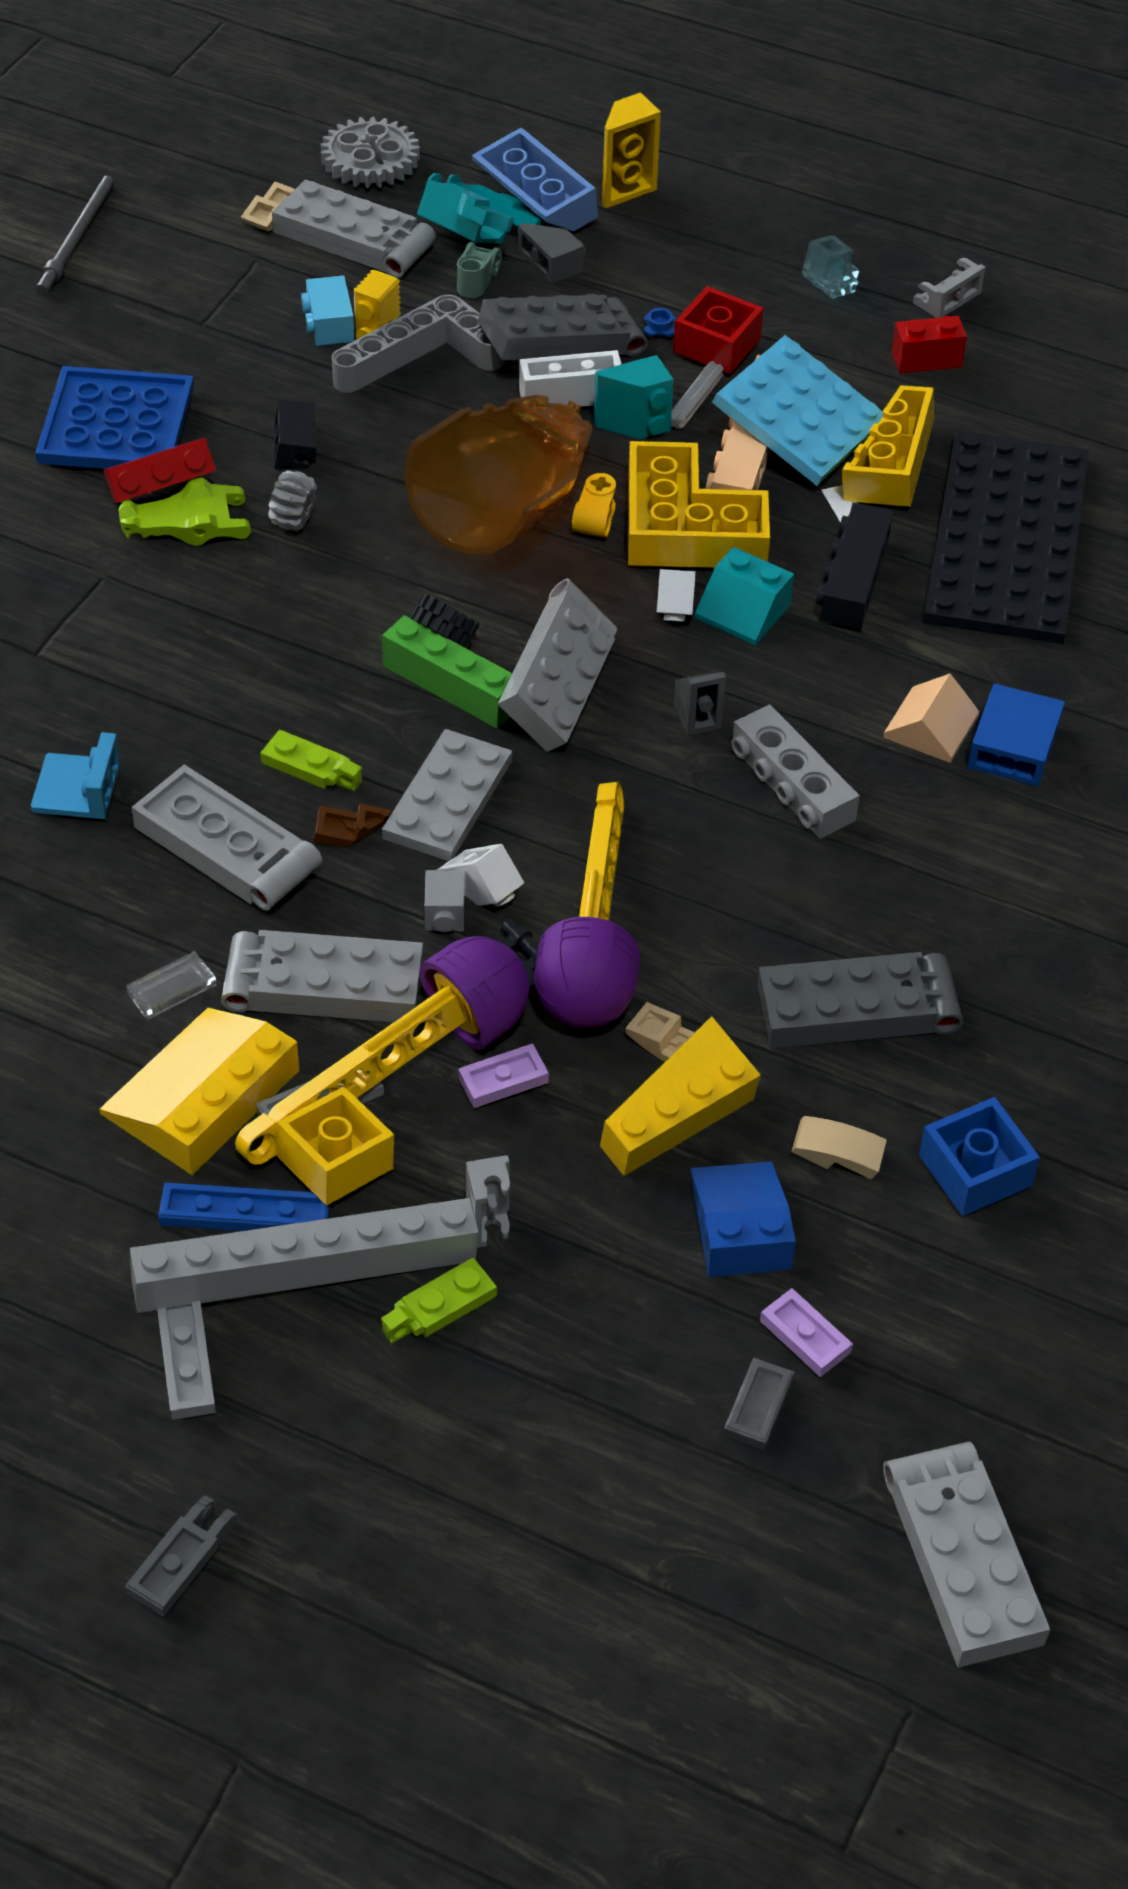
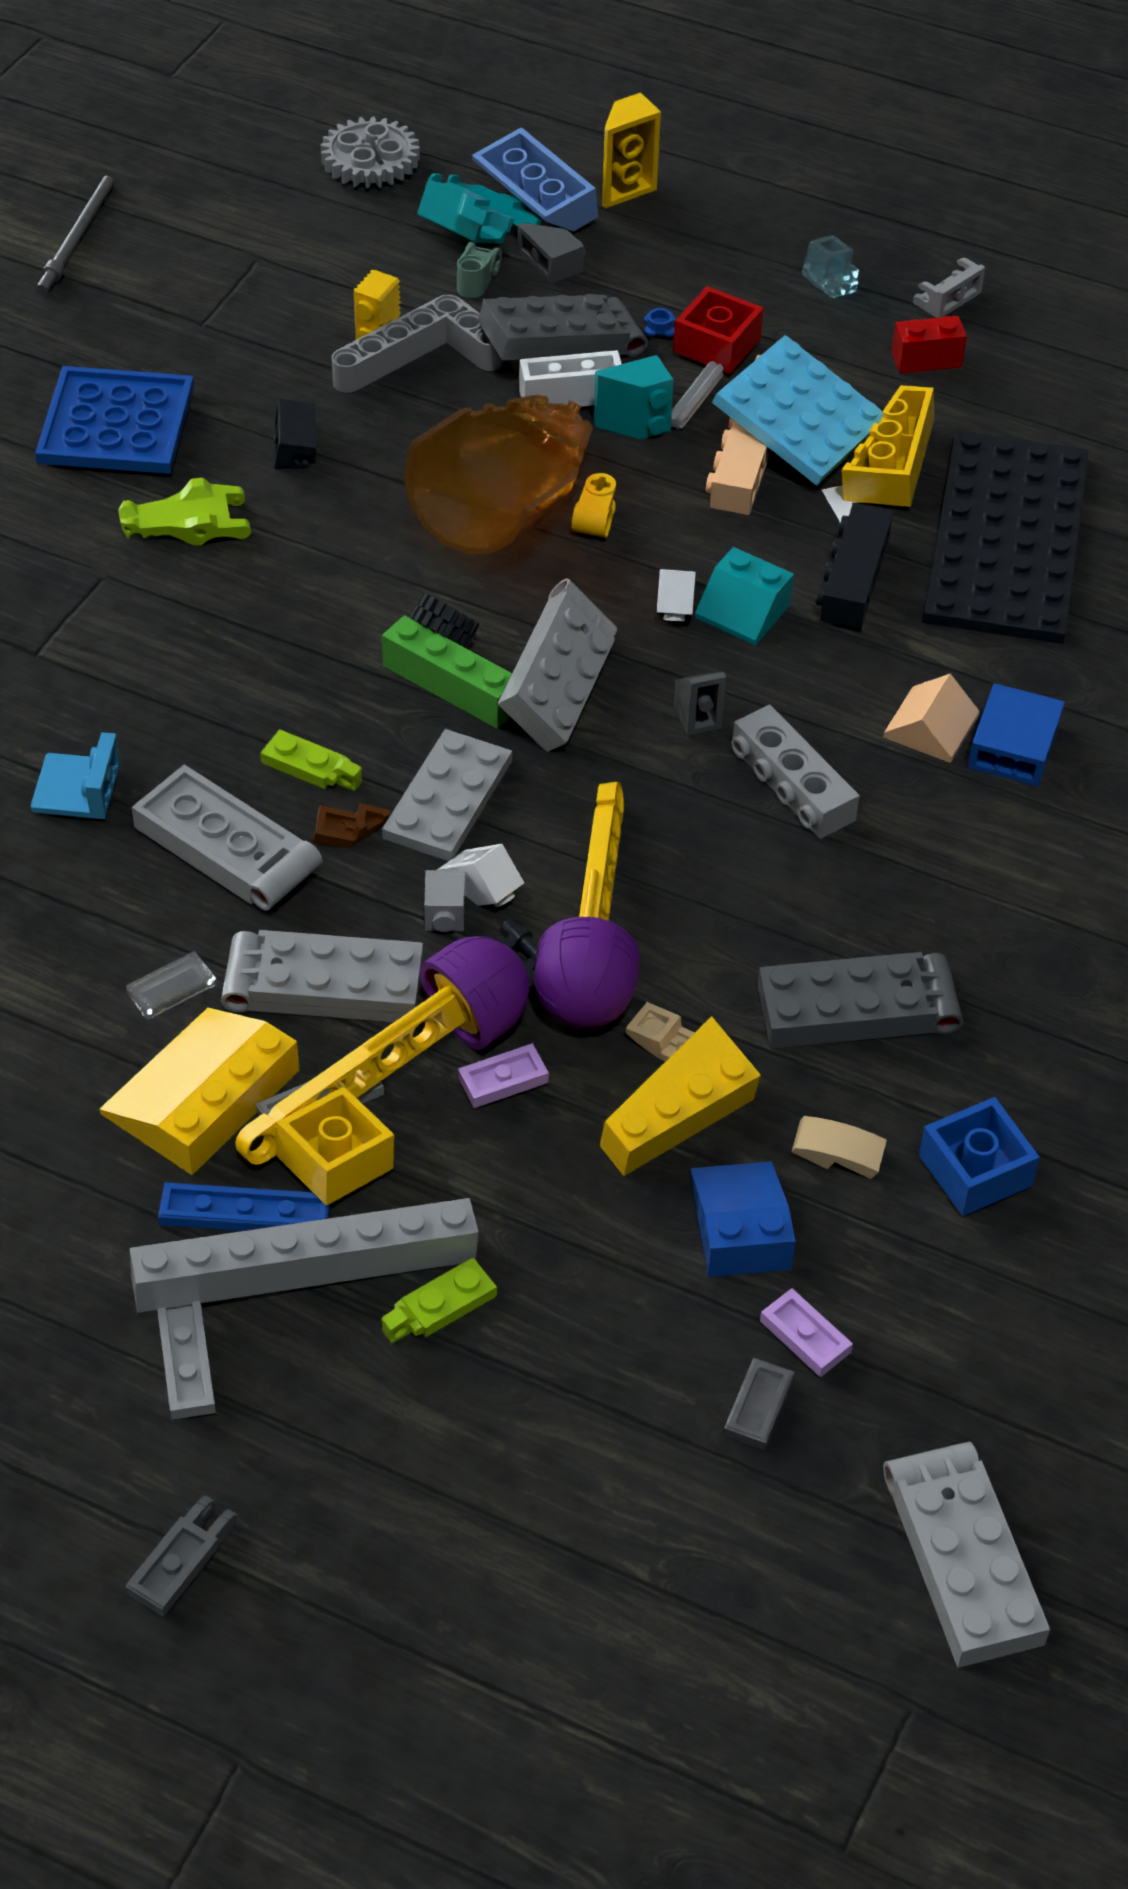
red brick [103,438,216,503] -> none
tan slope [241,182,295,231] -> none
light grey gear [268,470,317,531] -> none
light grey hinge [272,179,436,278] -> none
medium azure brick [301,276,354,346] -> none
light grey hinge [466,1155,510,1248] -> none
yellow brick [628,441,770,568] -> none

